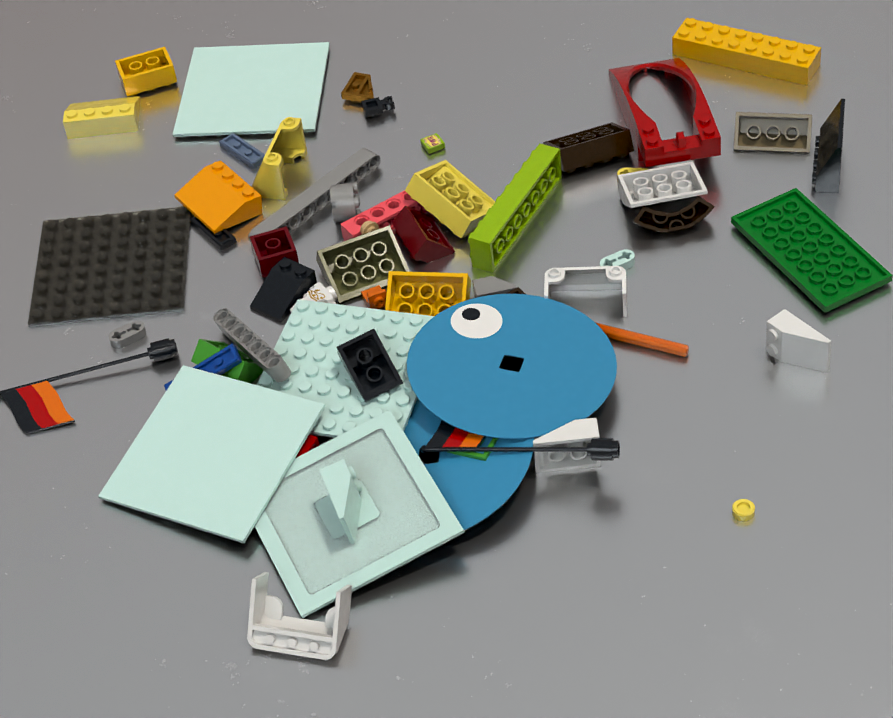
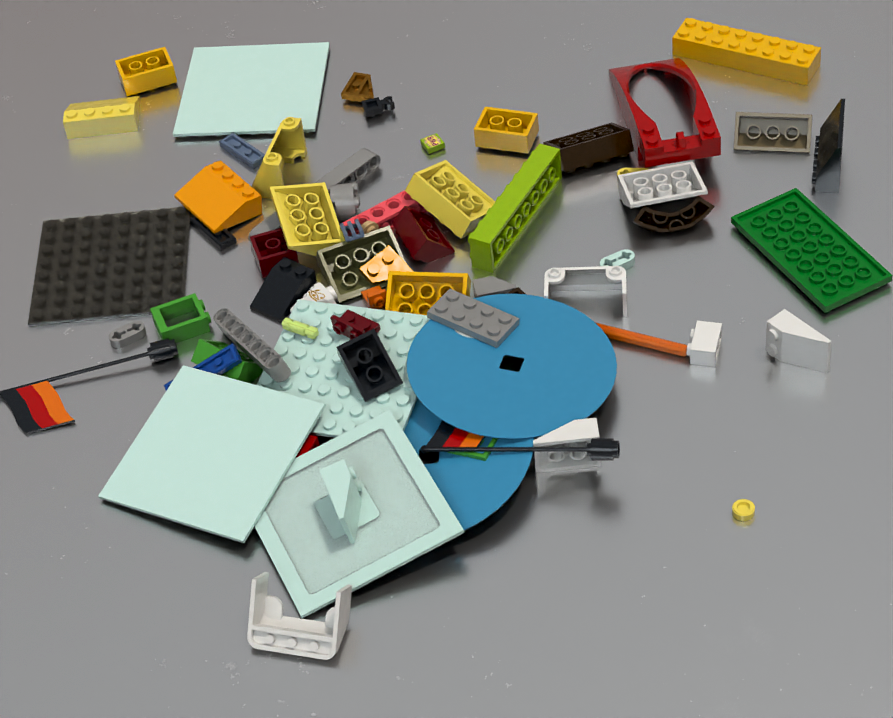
none -> bright green window [150,293,212,343]
none -> light yellow slope [269,182,345,256]
none -> yellowish green axle [281,317,319,339]
none -> dark red bracket [330,310,381,339]
none -> sand blue tile [339,219,365,242]
none -> wing [359,245,413,285]
none -> light grey plate [427,289,520,348]
none -> yellow brick [474,107,539,154]
none -> white brick [687,321,722,367]

